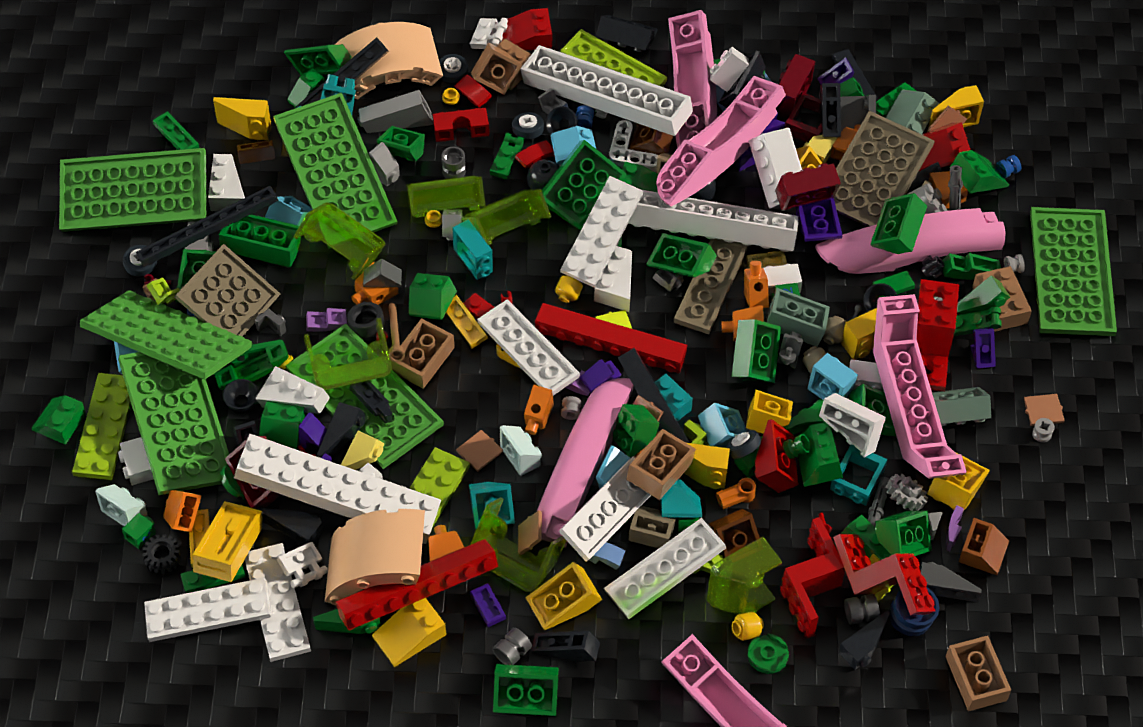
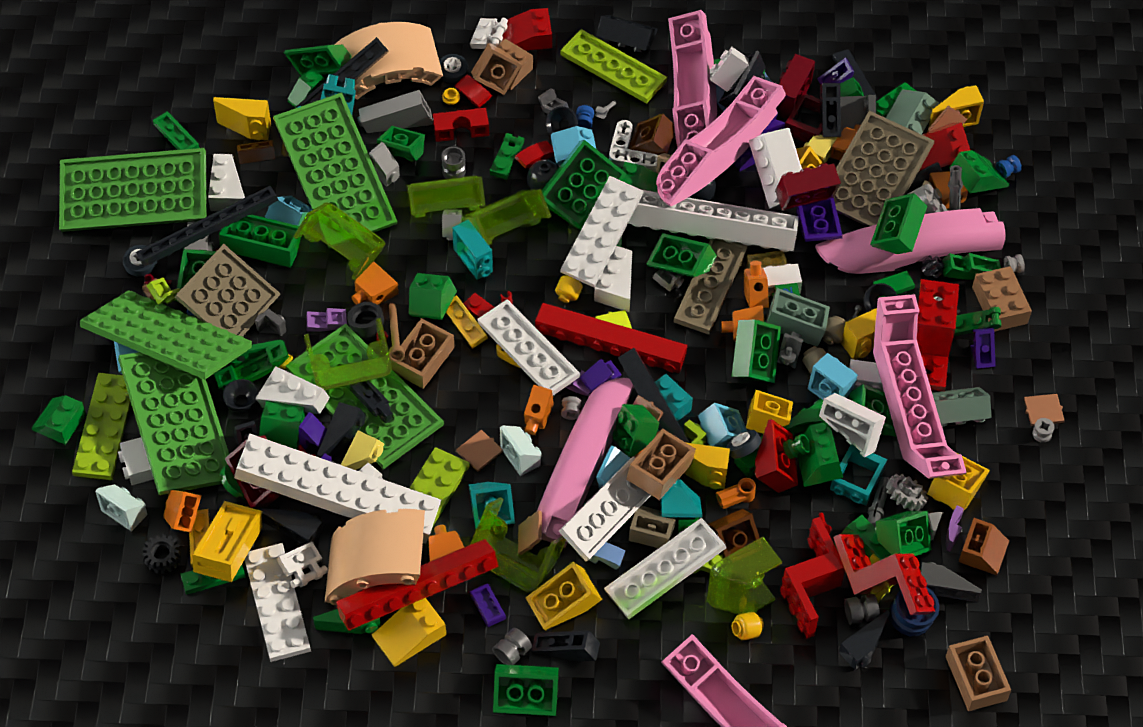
green brick [122,513,156,550] -> none
white plate [144,578,271,642] -> none
dark grey slope [363,259,402,287] -> none
yellow plate [425,210,442,228] -> none
black wheel [512,112,544,139] -> none
white brick [520,45,693,136] -> none
green tile [748,634,789,674] -> none
green slope [957,276,1010,315] -> none
bright green plate [1030,207,1117,336] -> none

